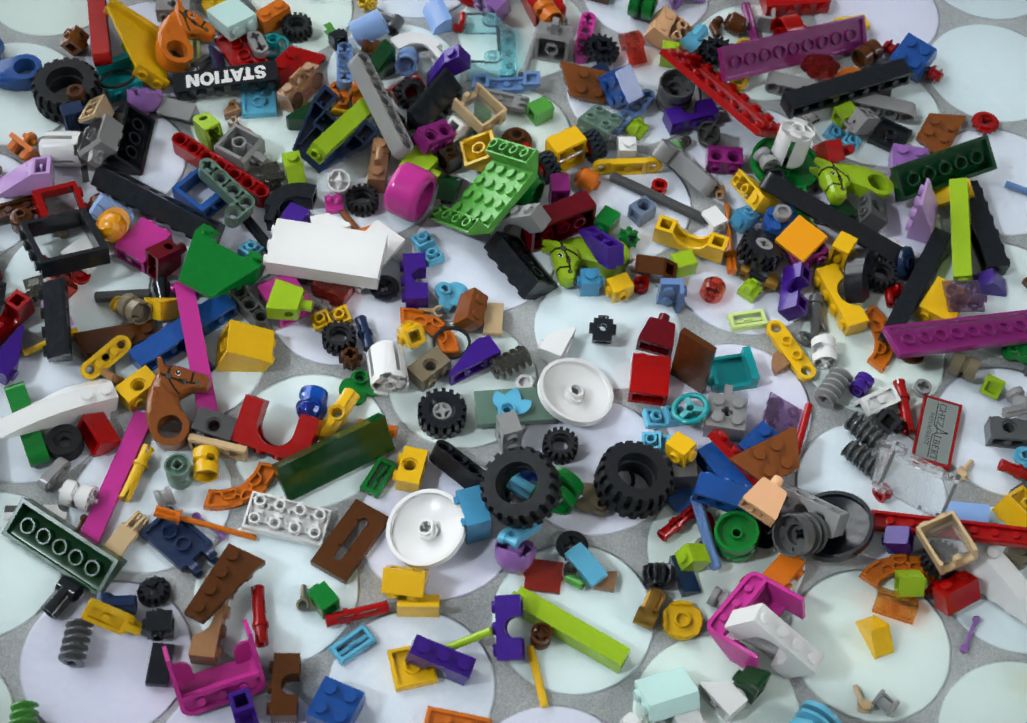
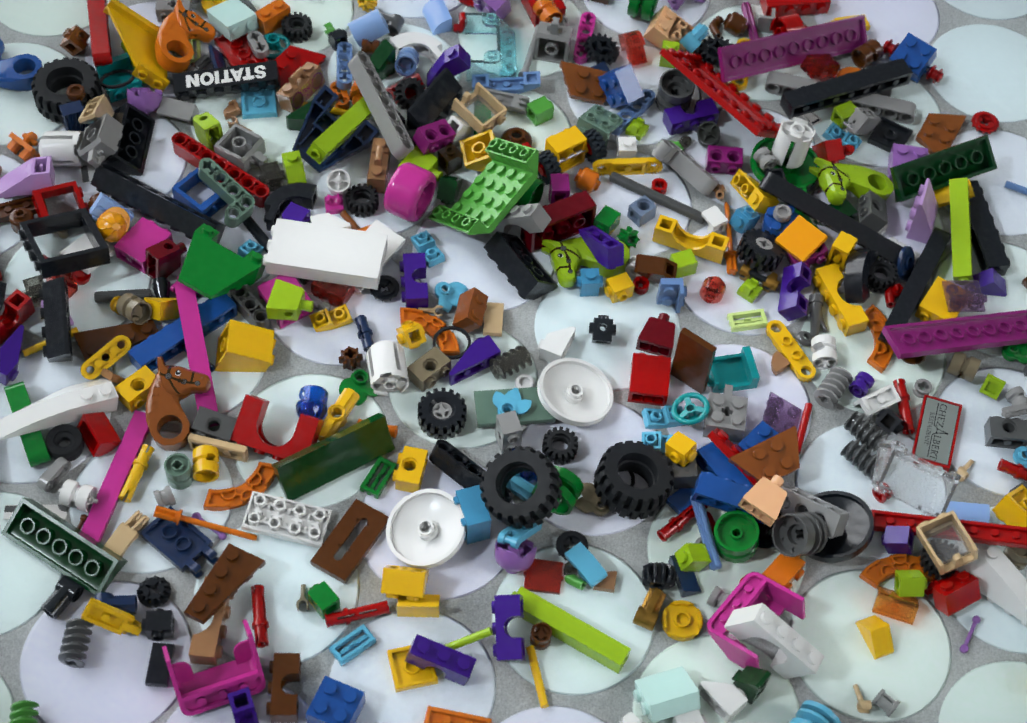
black tyre [322,320,357,357] -> none

